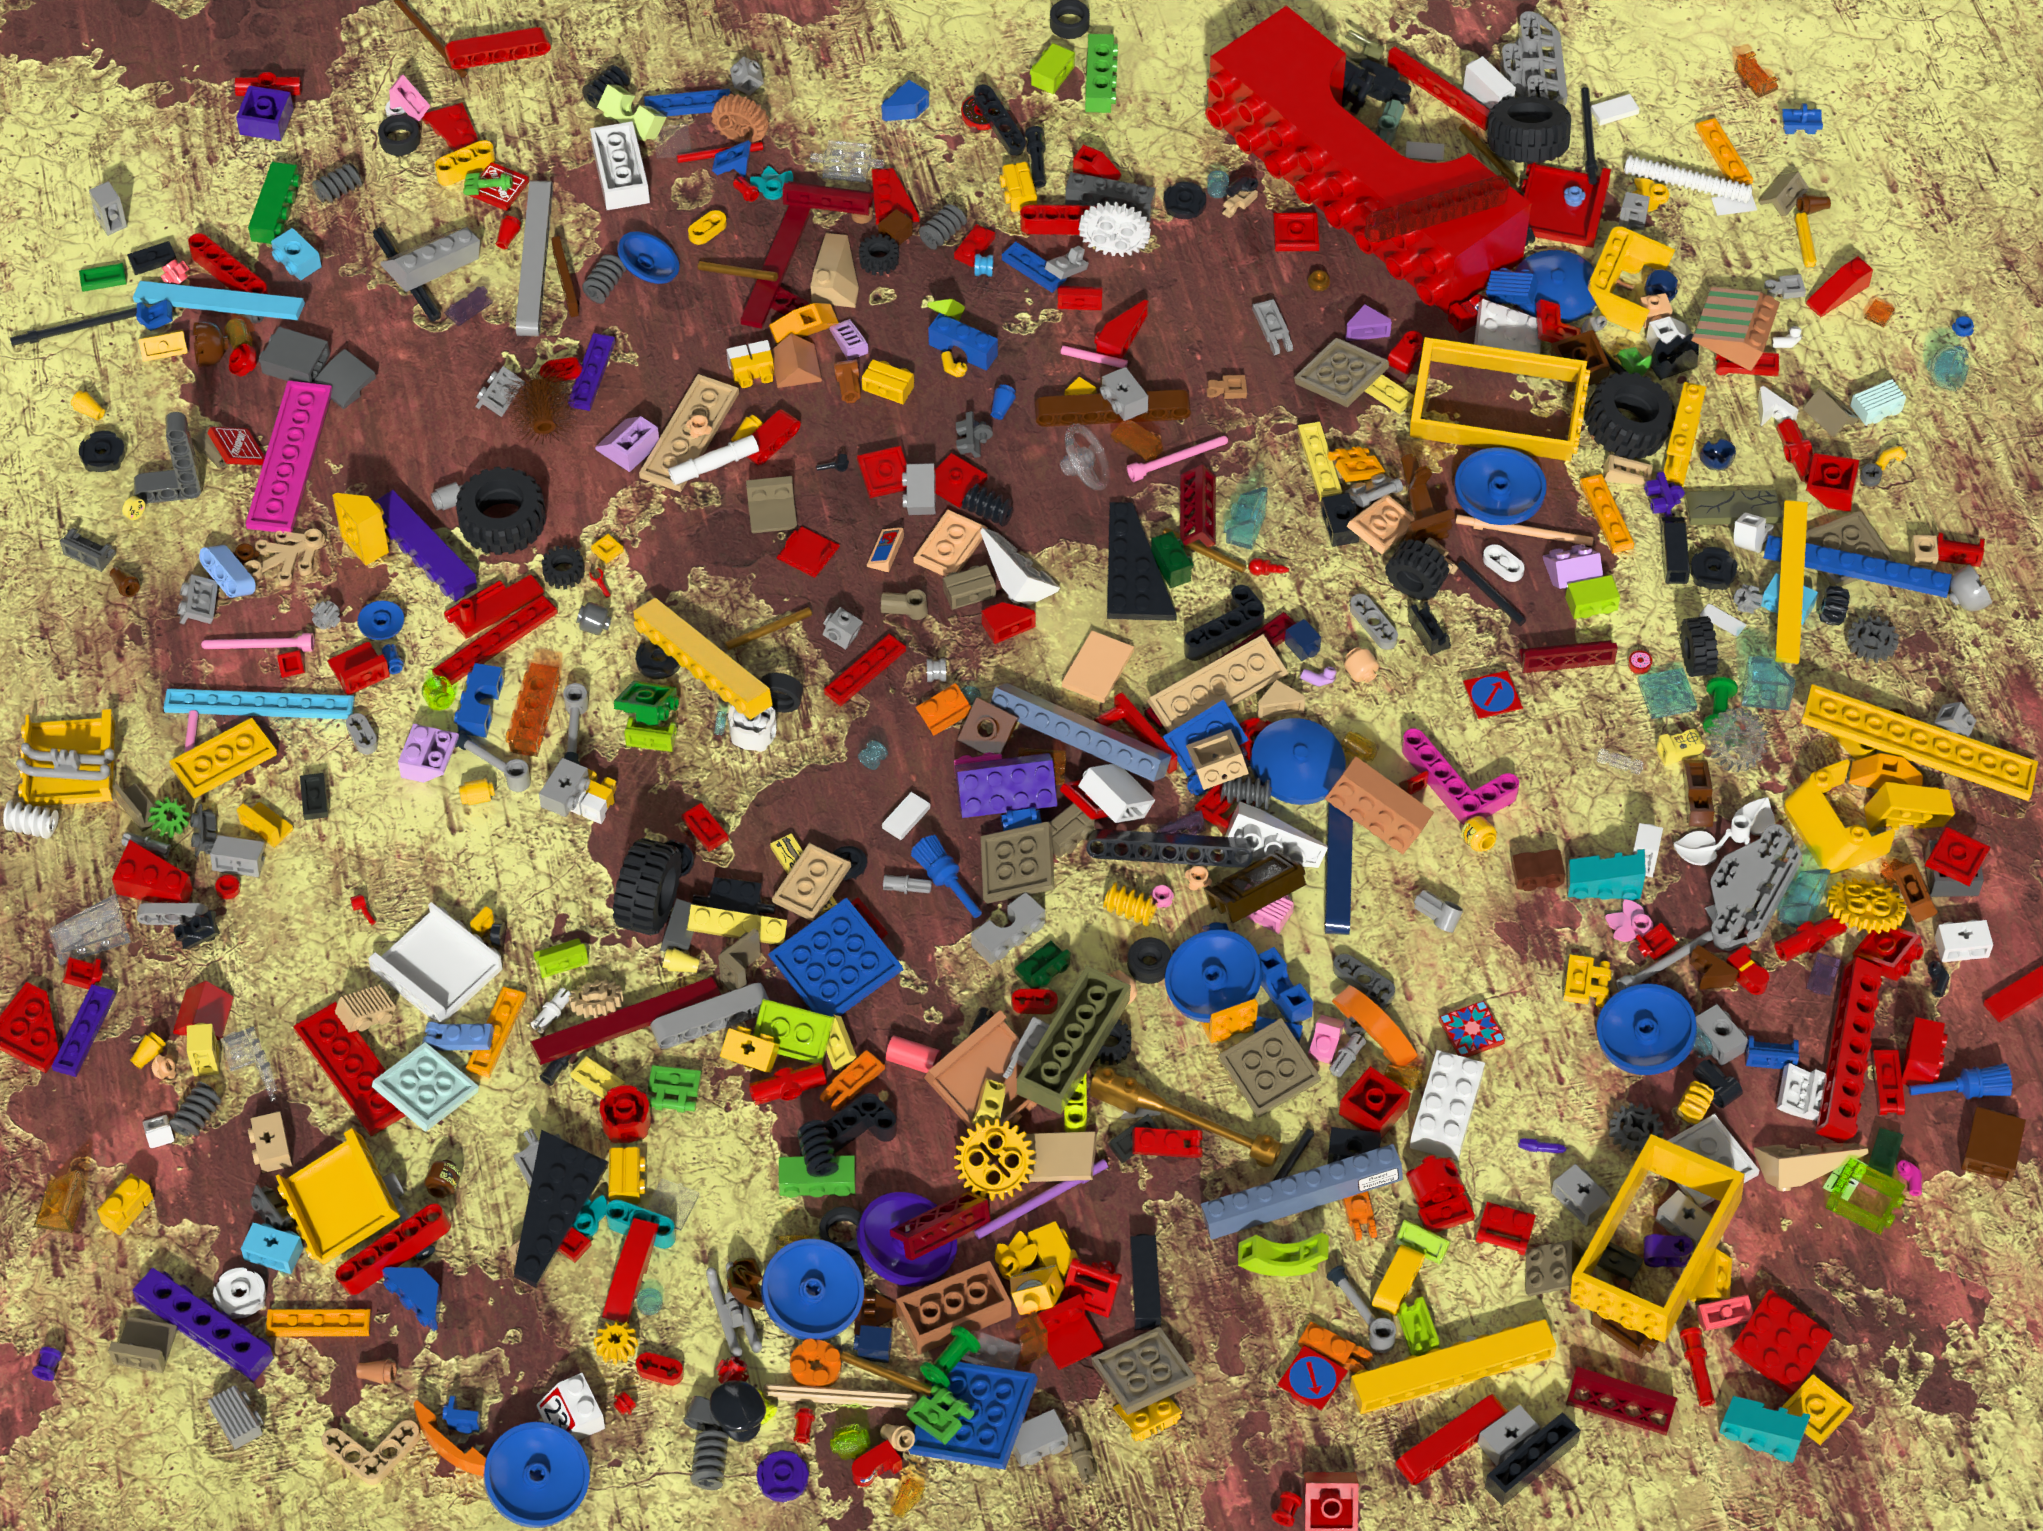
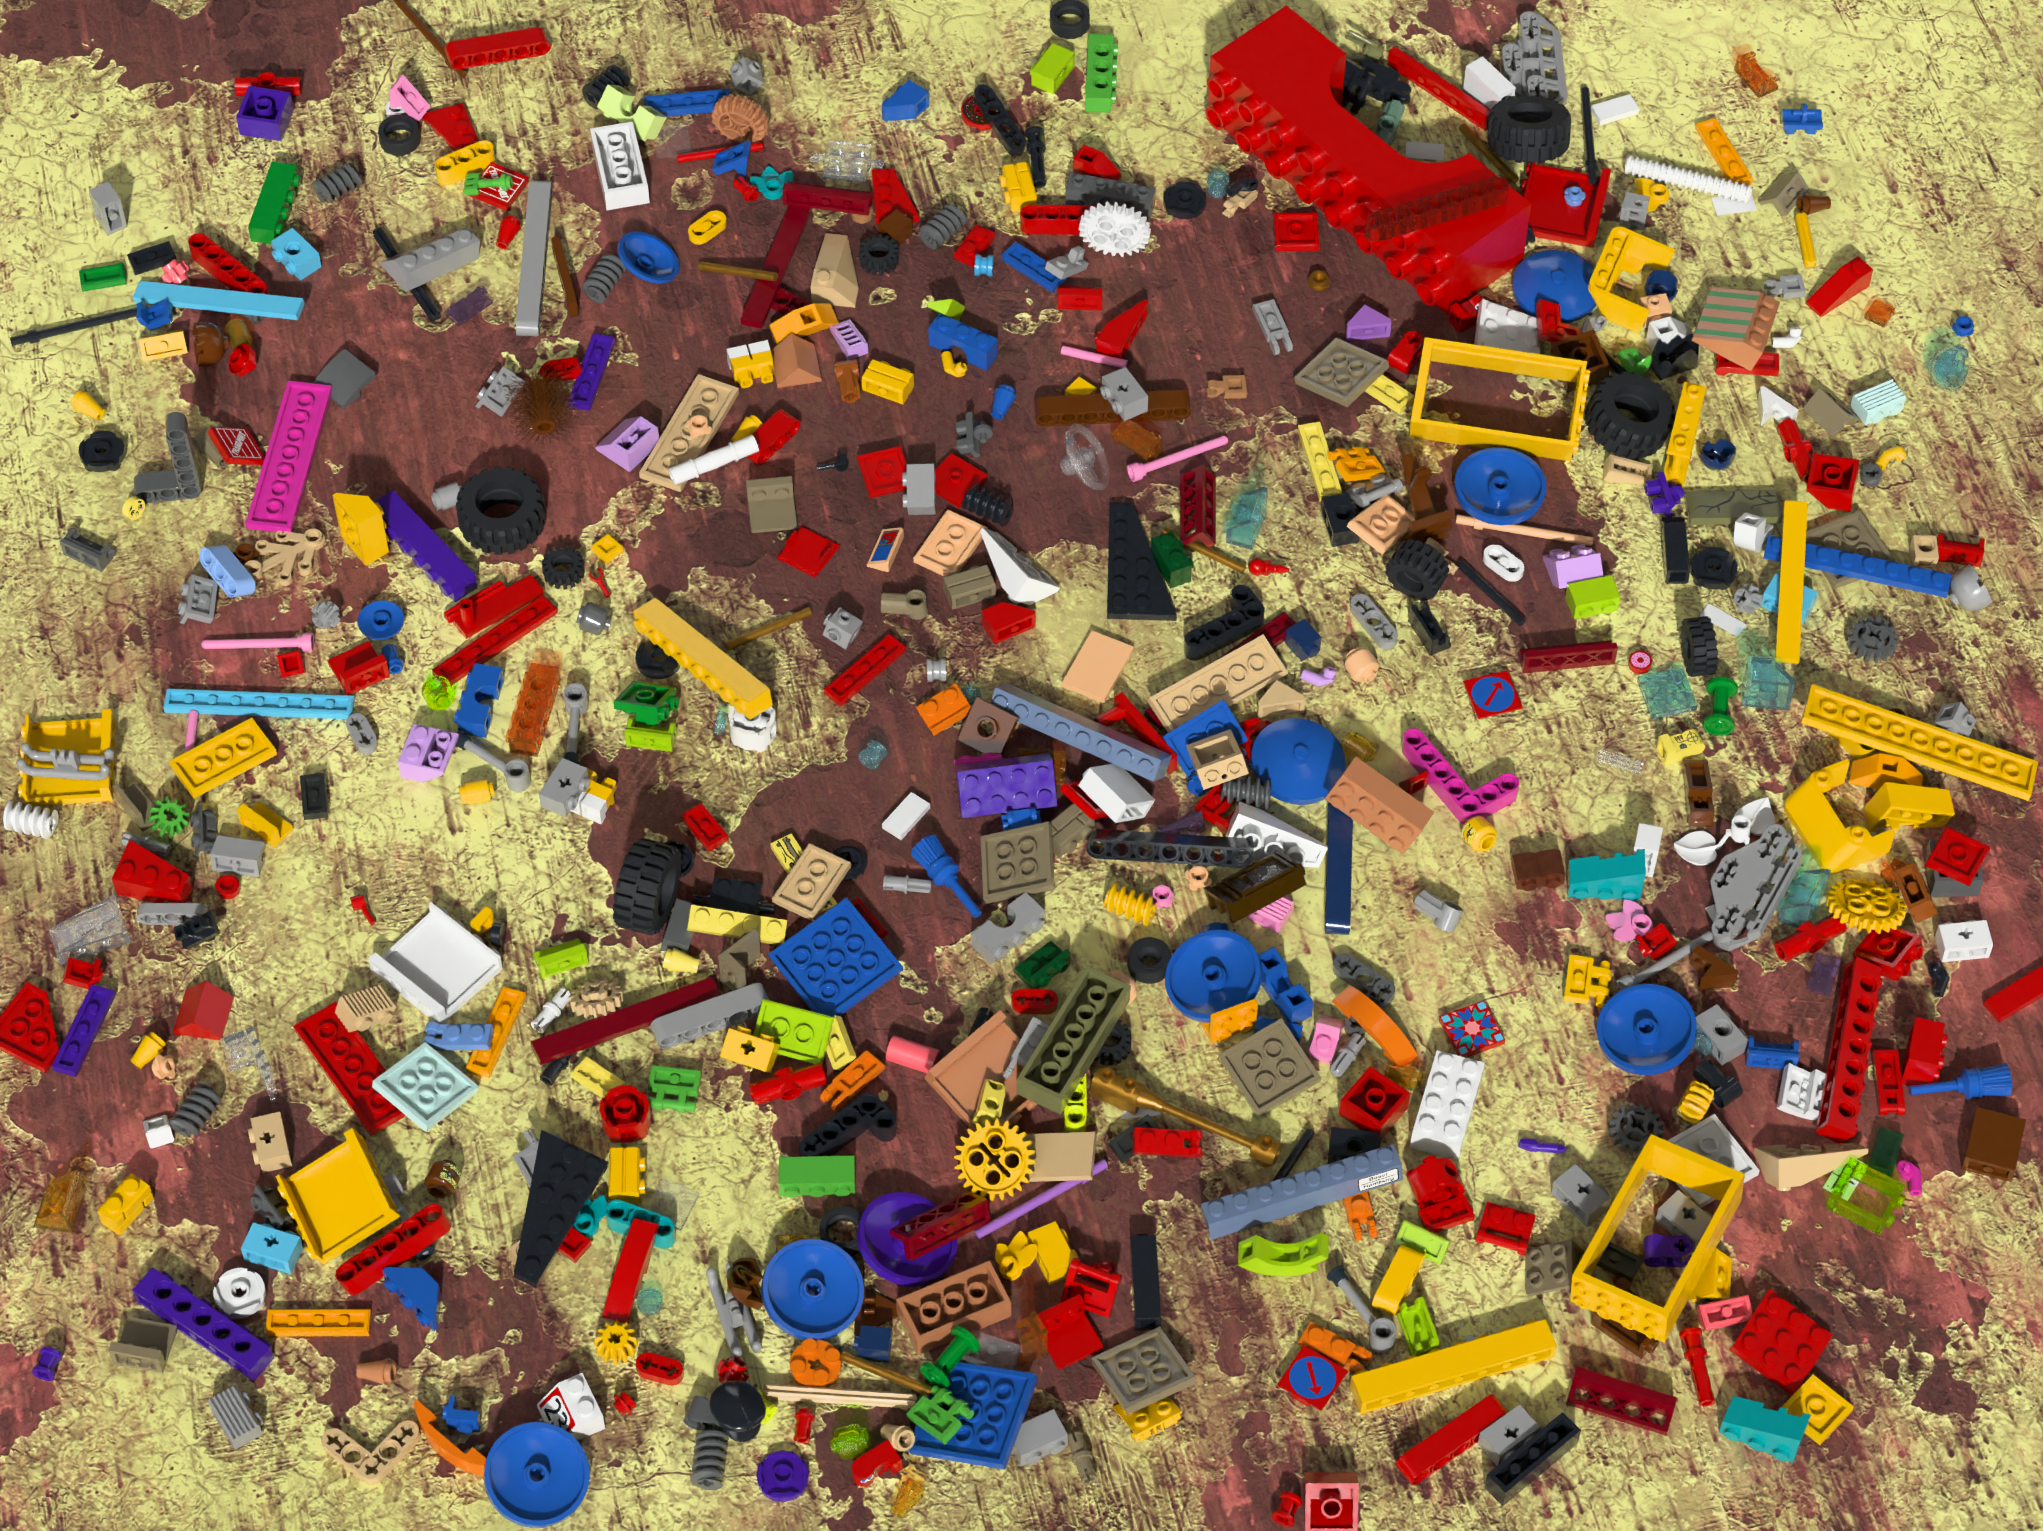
reddish brown cone [109,566,140,597] -> none
light yellow brick [187,1023,219,1076] -> none
dark grey brick [259,327,330,383] -> none
black tyre [760,672,803,713] -> none
black piece [797,1120,839,1177] -> none
yellow torso [1010,1264,1064,1315] -> none
blue brick [1486,268,1538,306] -> none
light orange tile [1580,474,1635,554] -> none
clear gear [1706,708,1769,772] -> none
red leg [1726,945,1770,995] -> none
black gear [1819,586,1850,626] -> none

